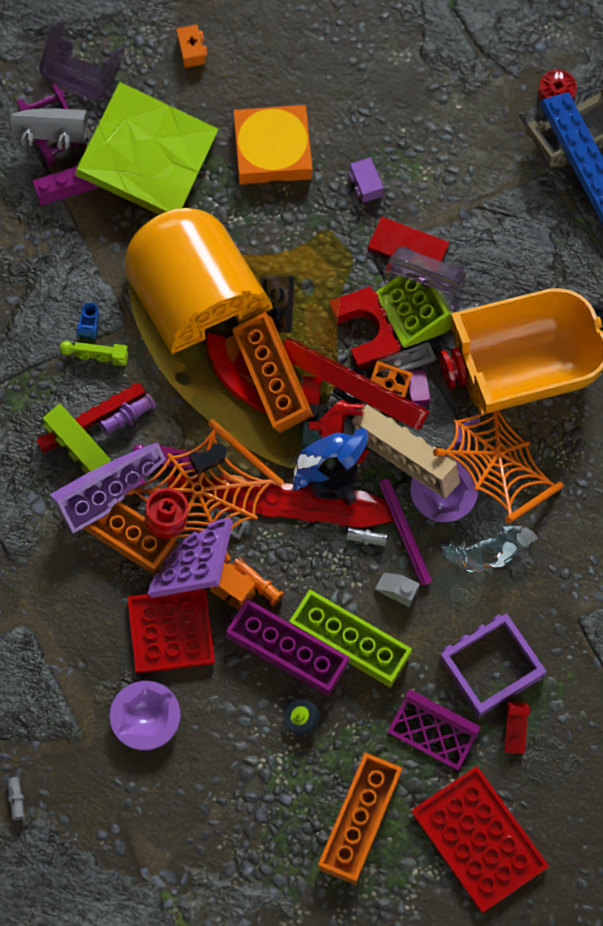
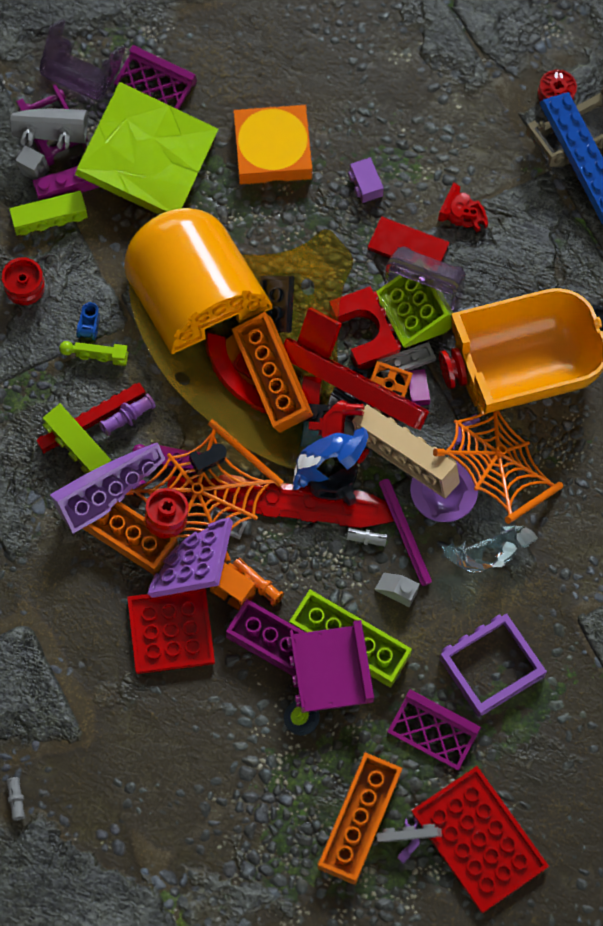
medium lavender piece [110,681,180,750] -> none
orange brick [176,25,208,68] -> none
red bracket [504,701,530,754] -> none
none -> red wheel [2,257,45,305]
none -> lime brick [9,191,88,236]
none -> light grey brick [15,146,50,180]
none -> magenta fence [113,45,197,110]
none -> magenta panel [286,620,374,713]
none -> red tile [297,307,342,358]
none -> light grey plate [377,824,442,843]
none -> medium lavender arm [398,818,420,863]
none -> red piece [438,183,488,232]

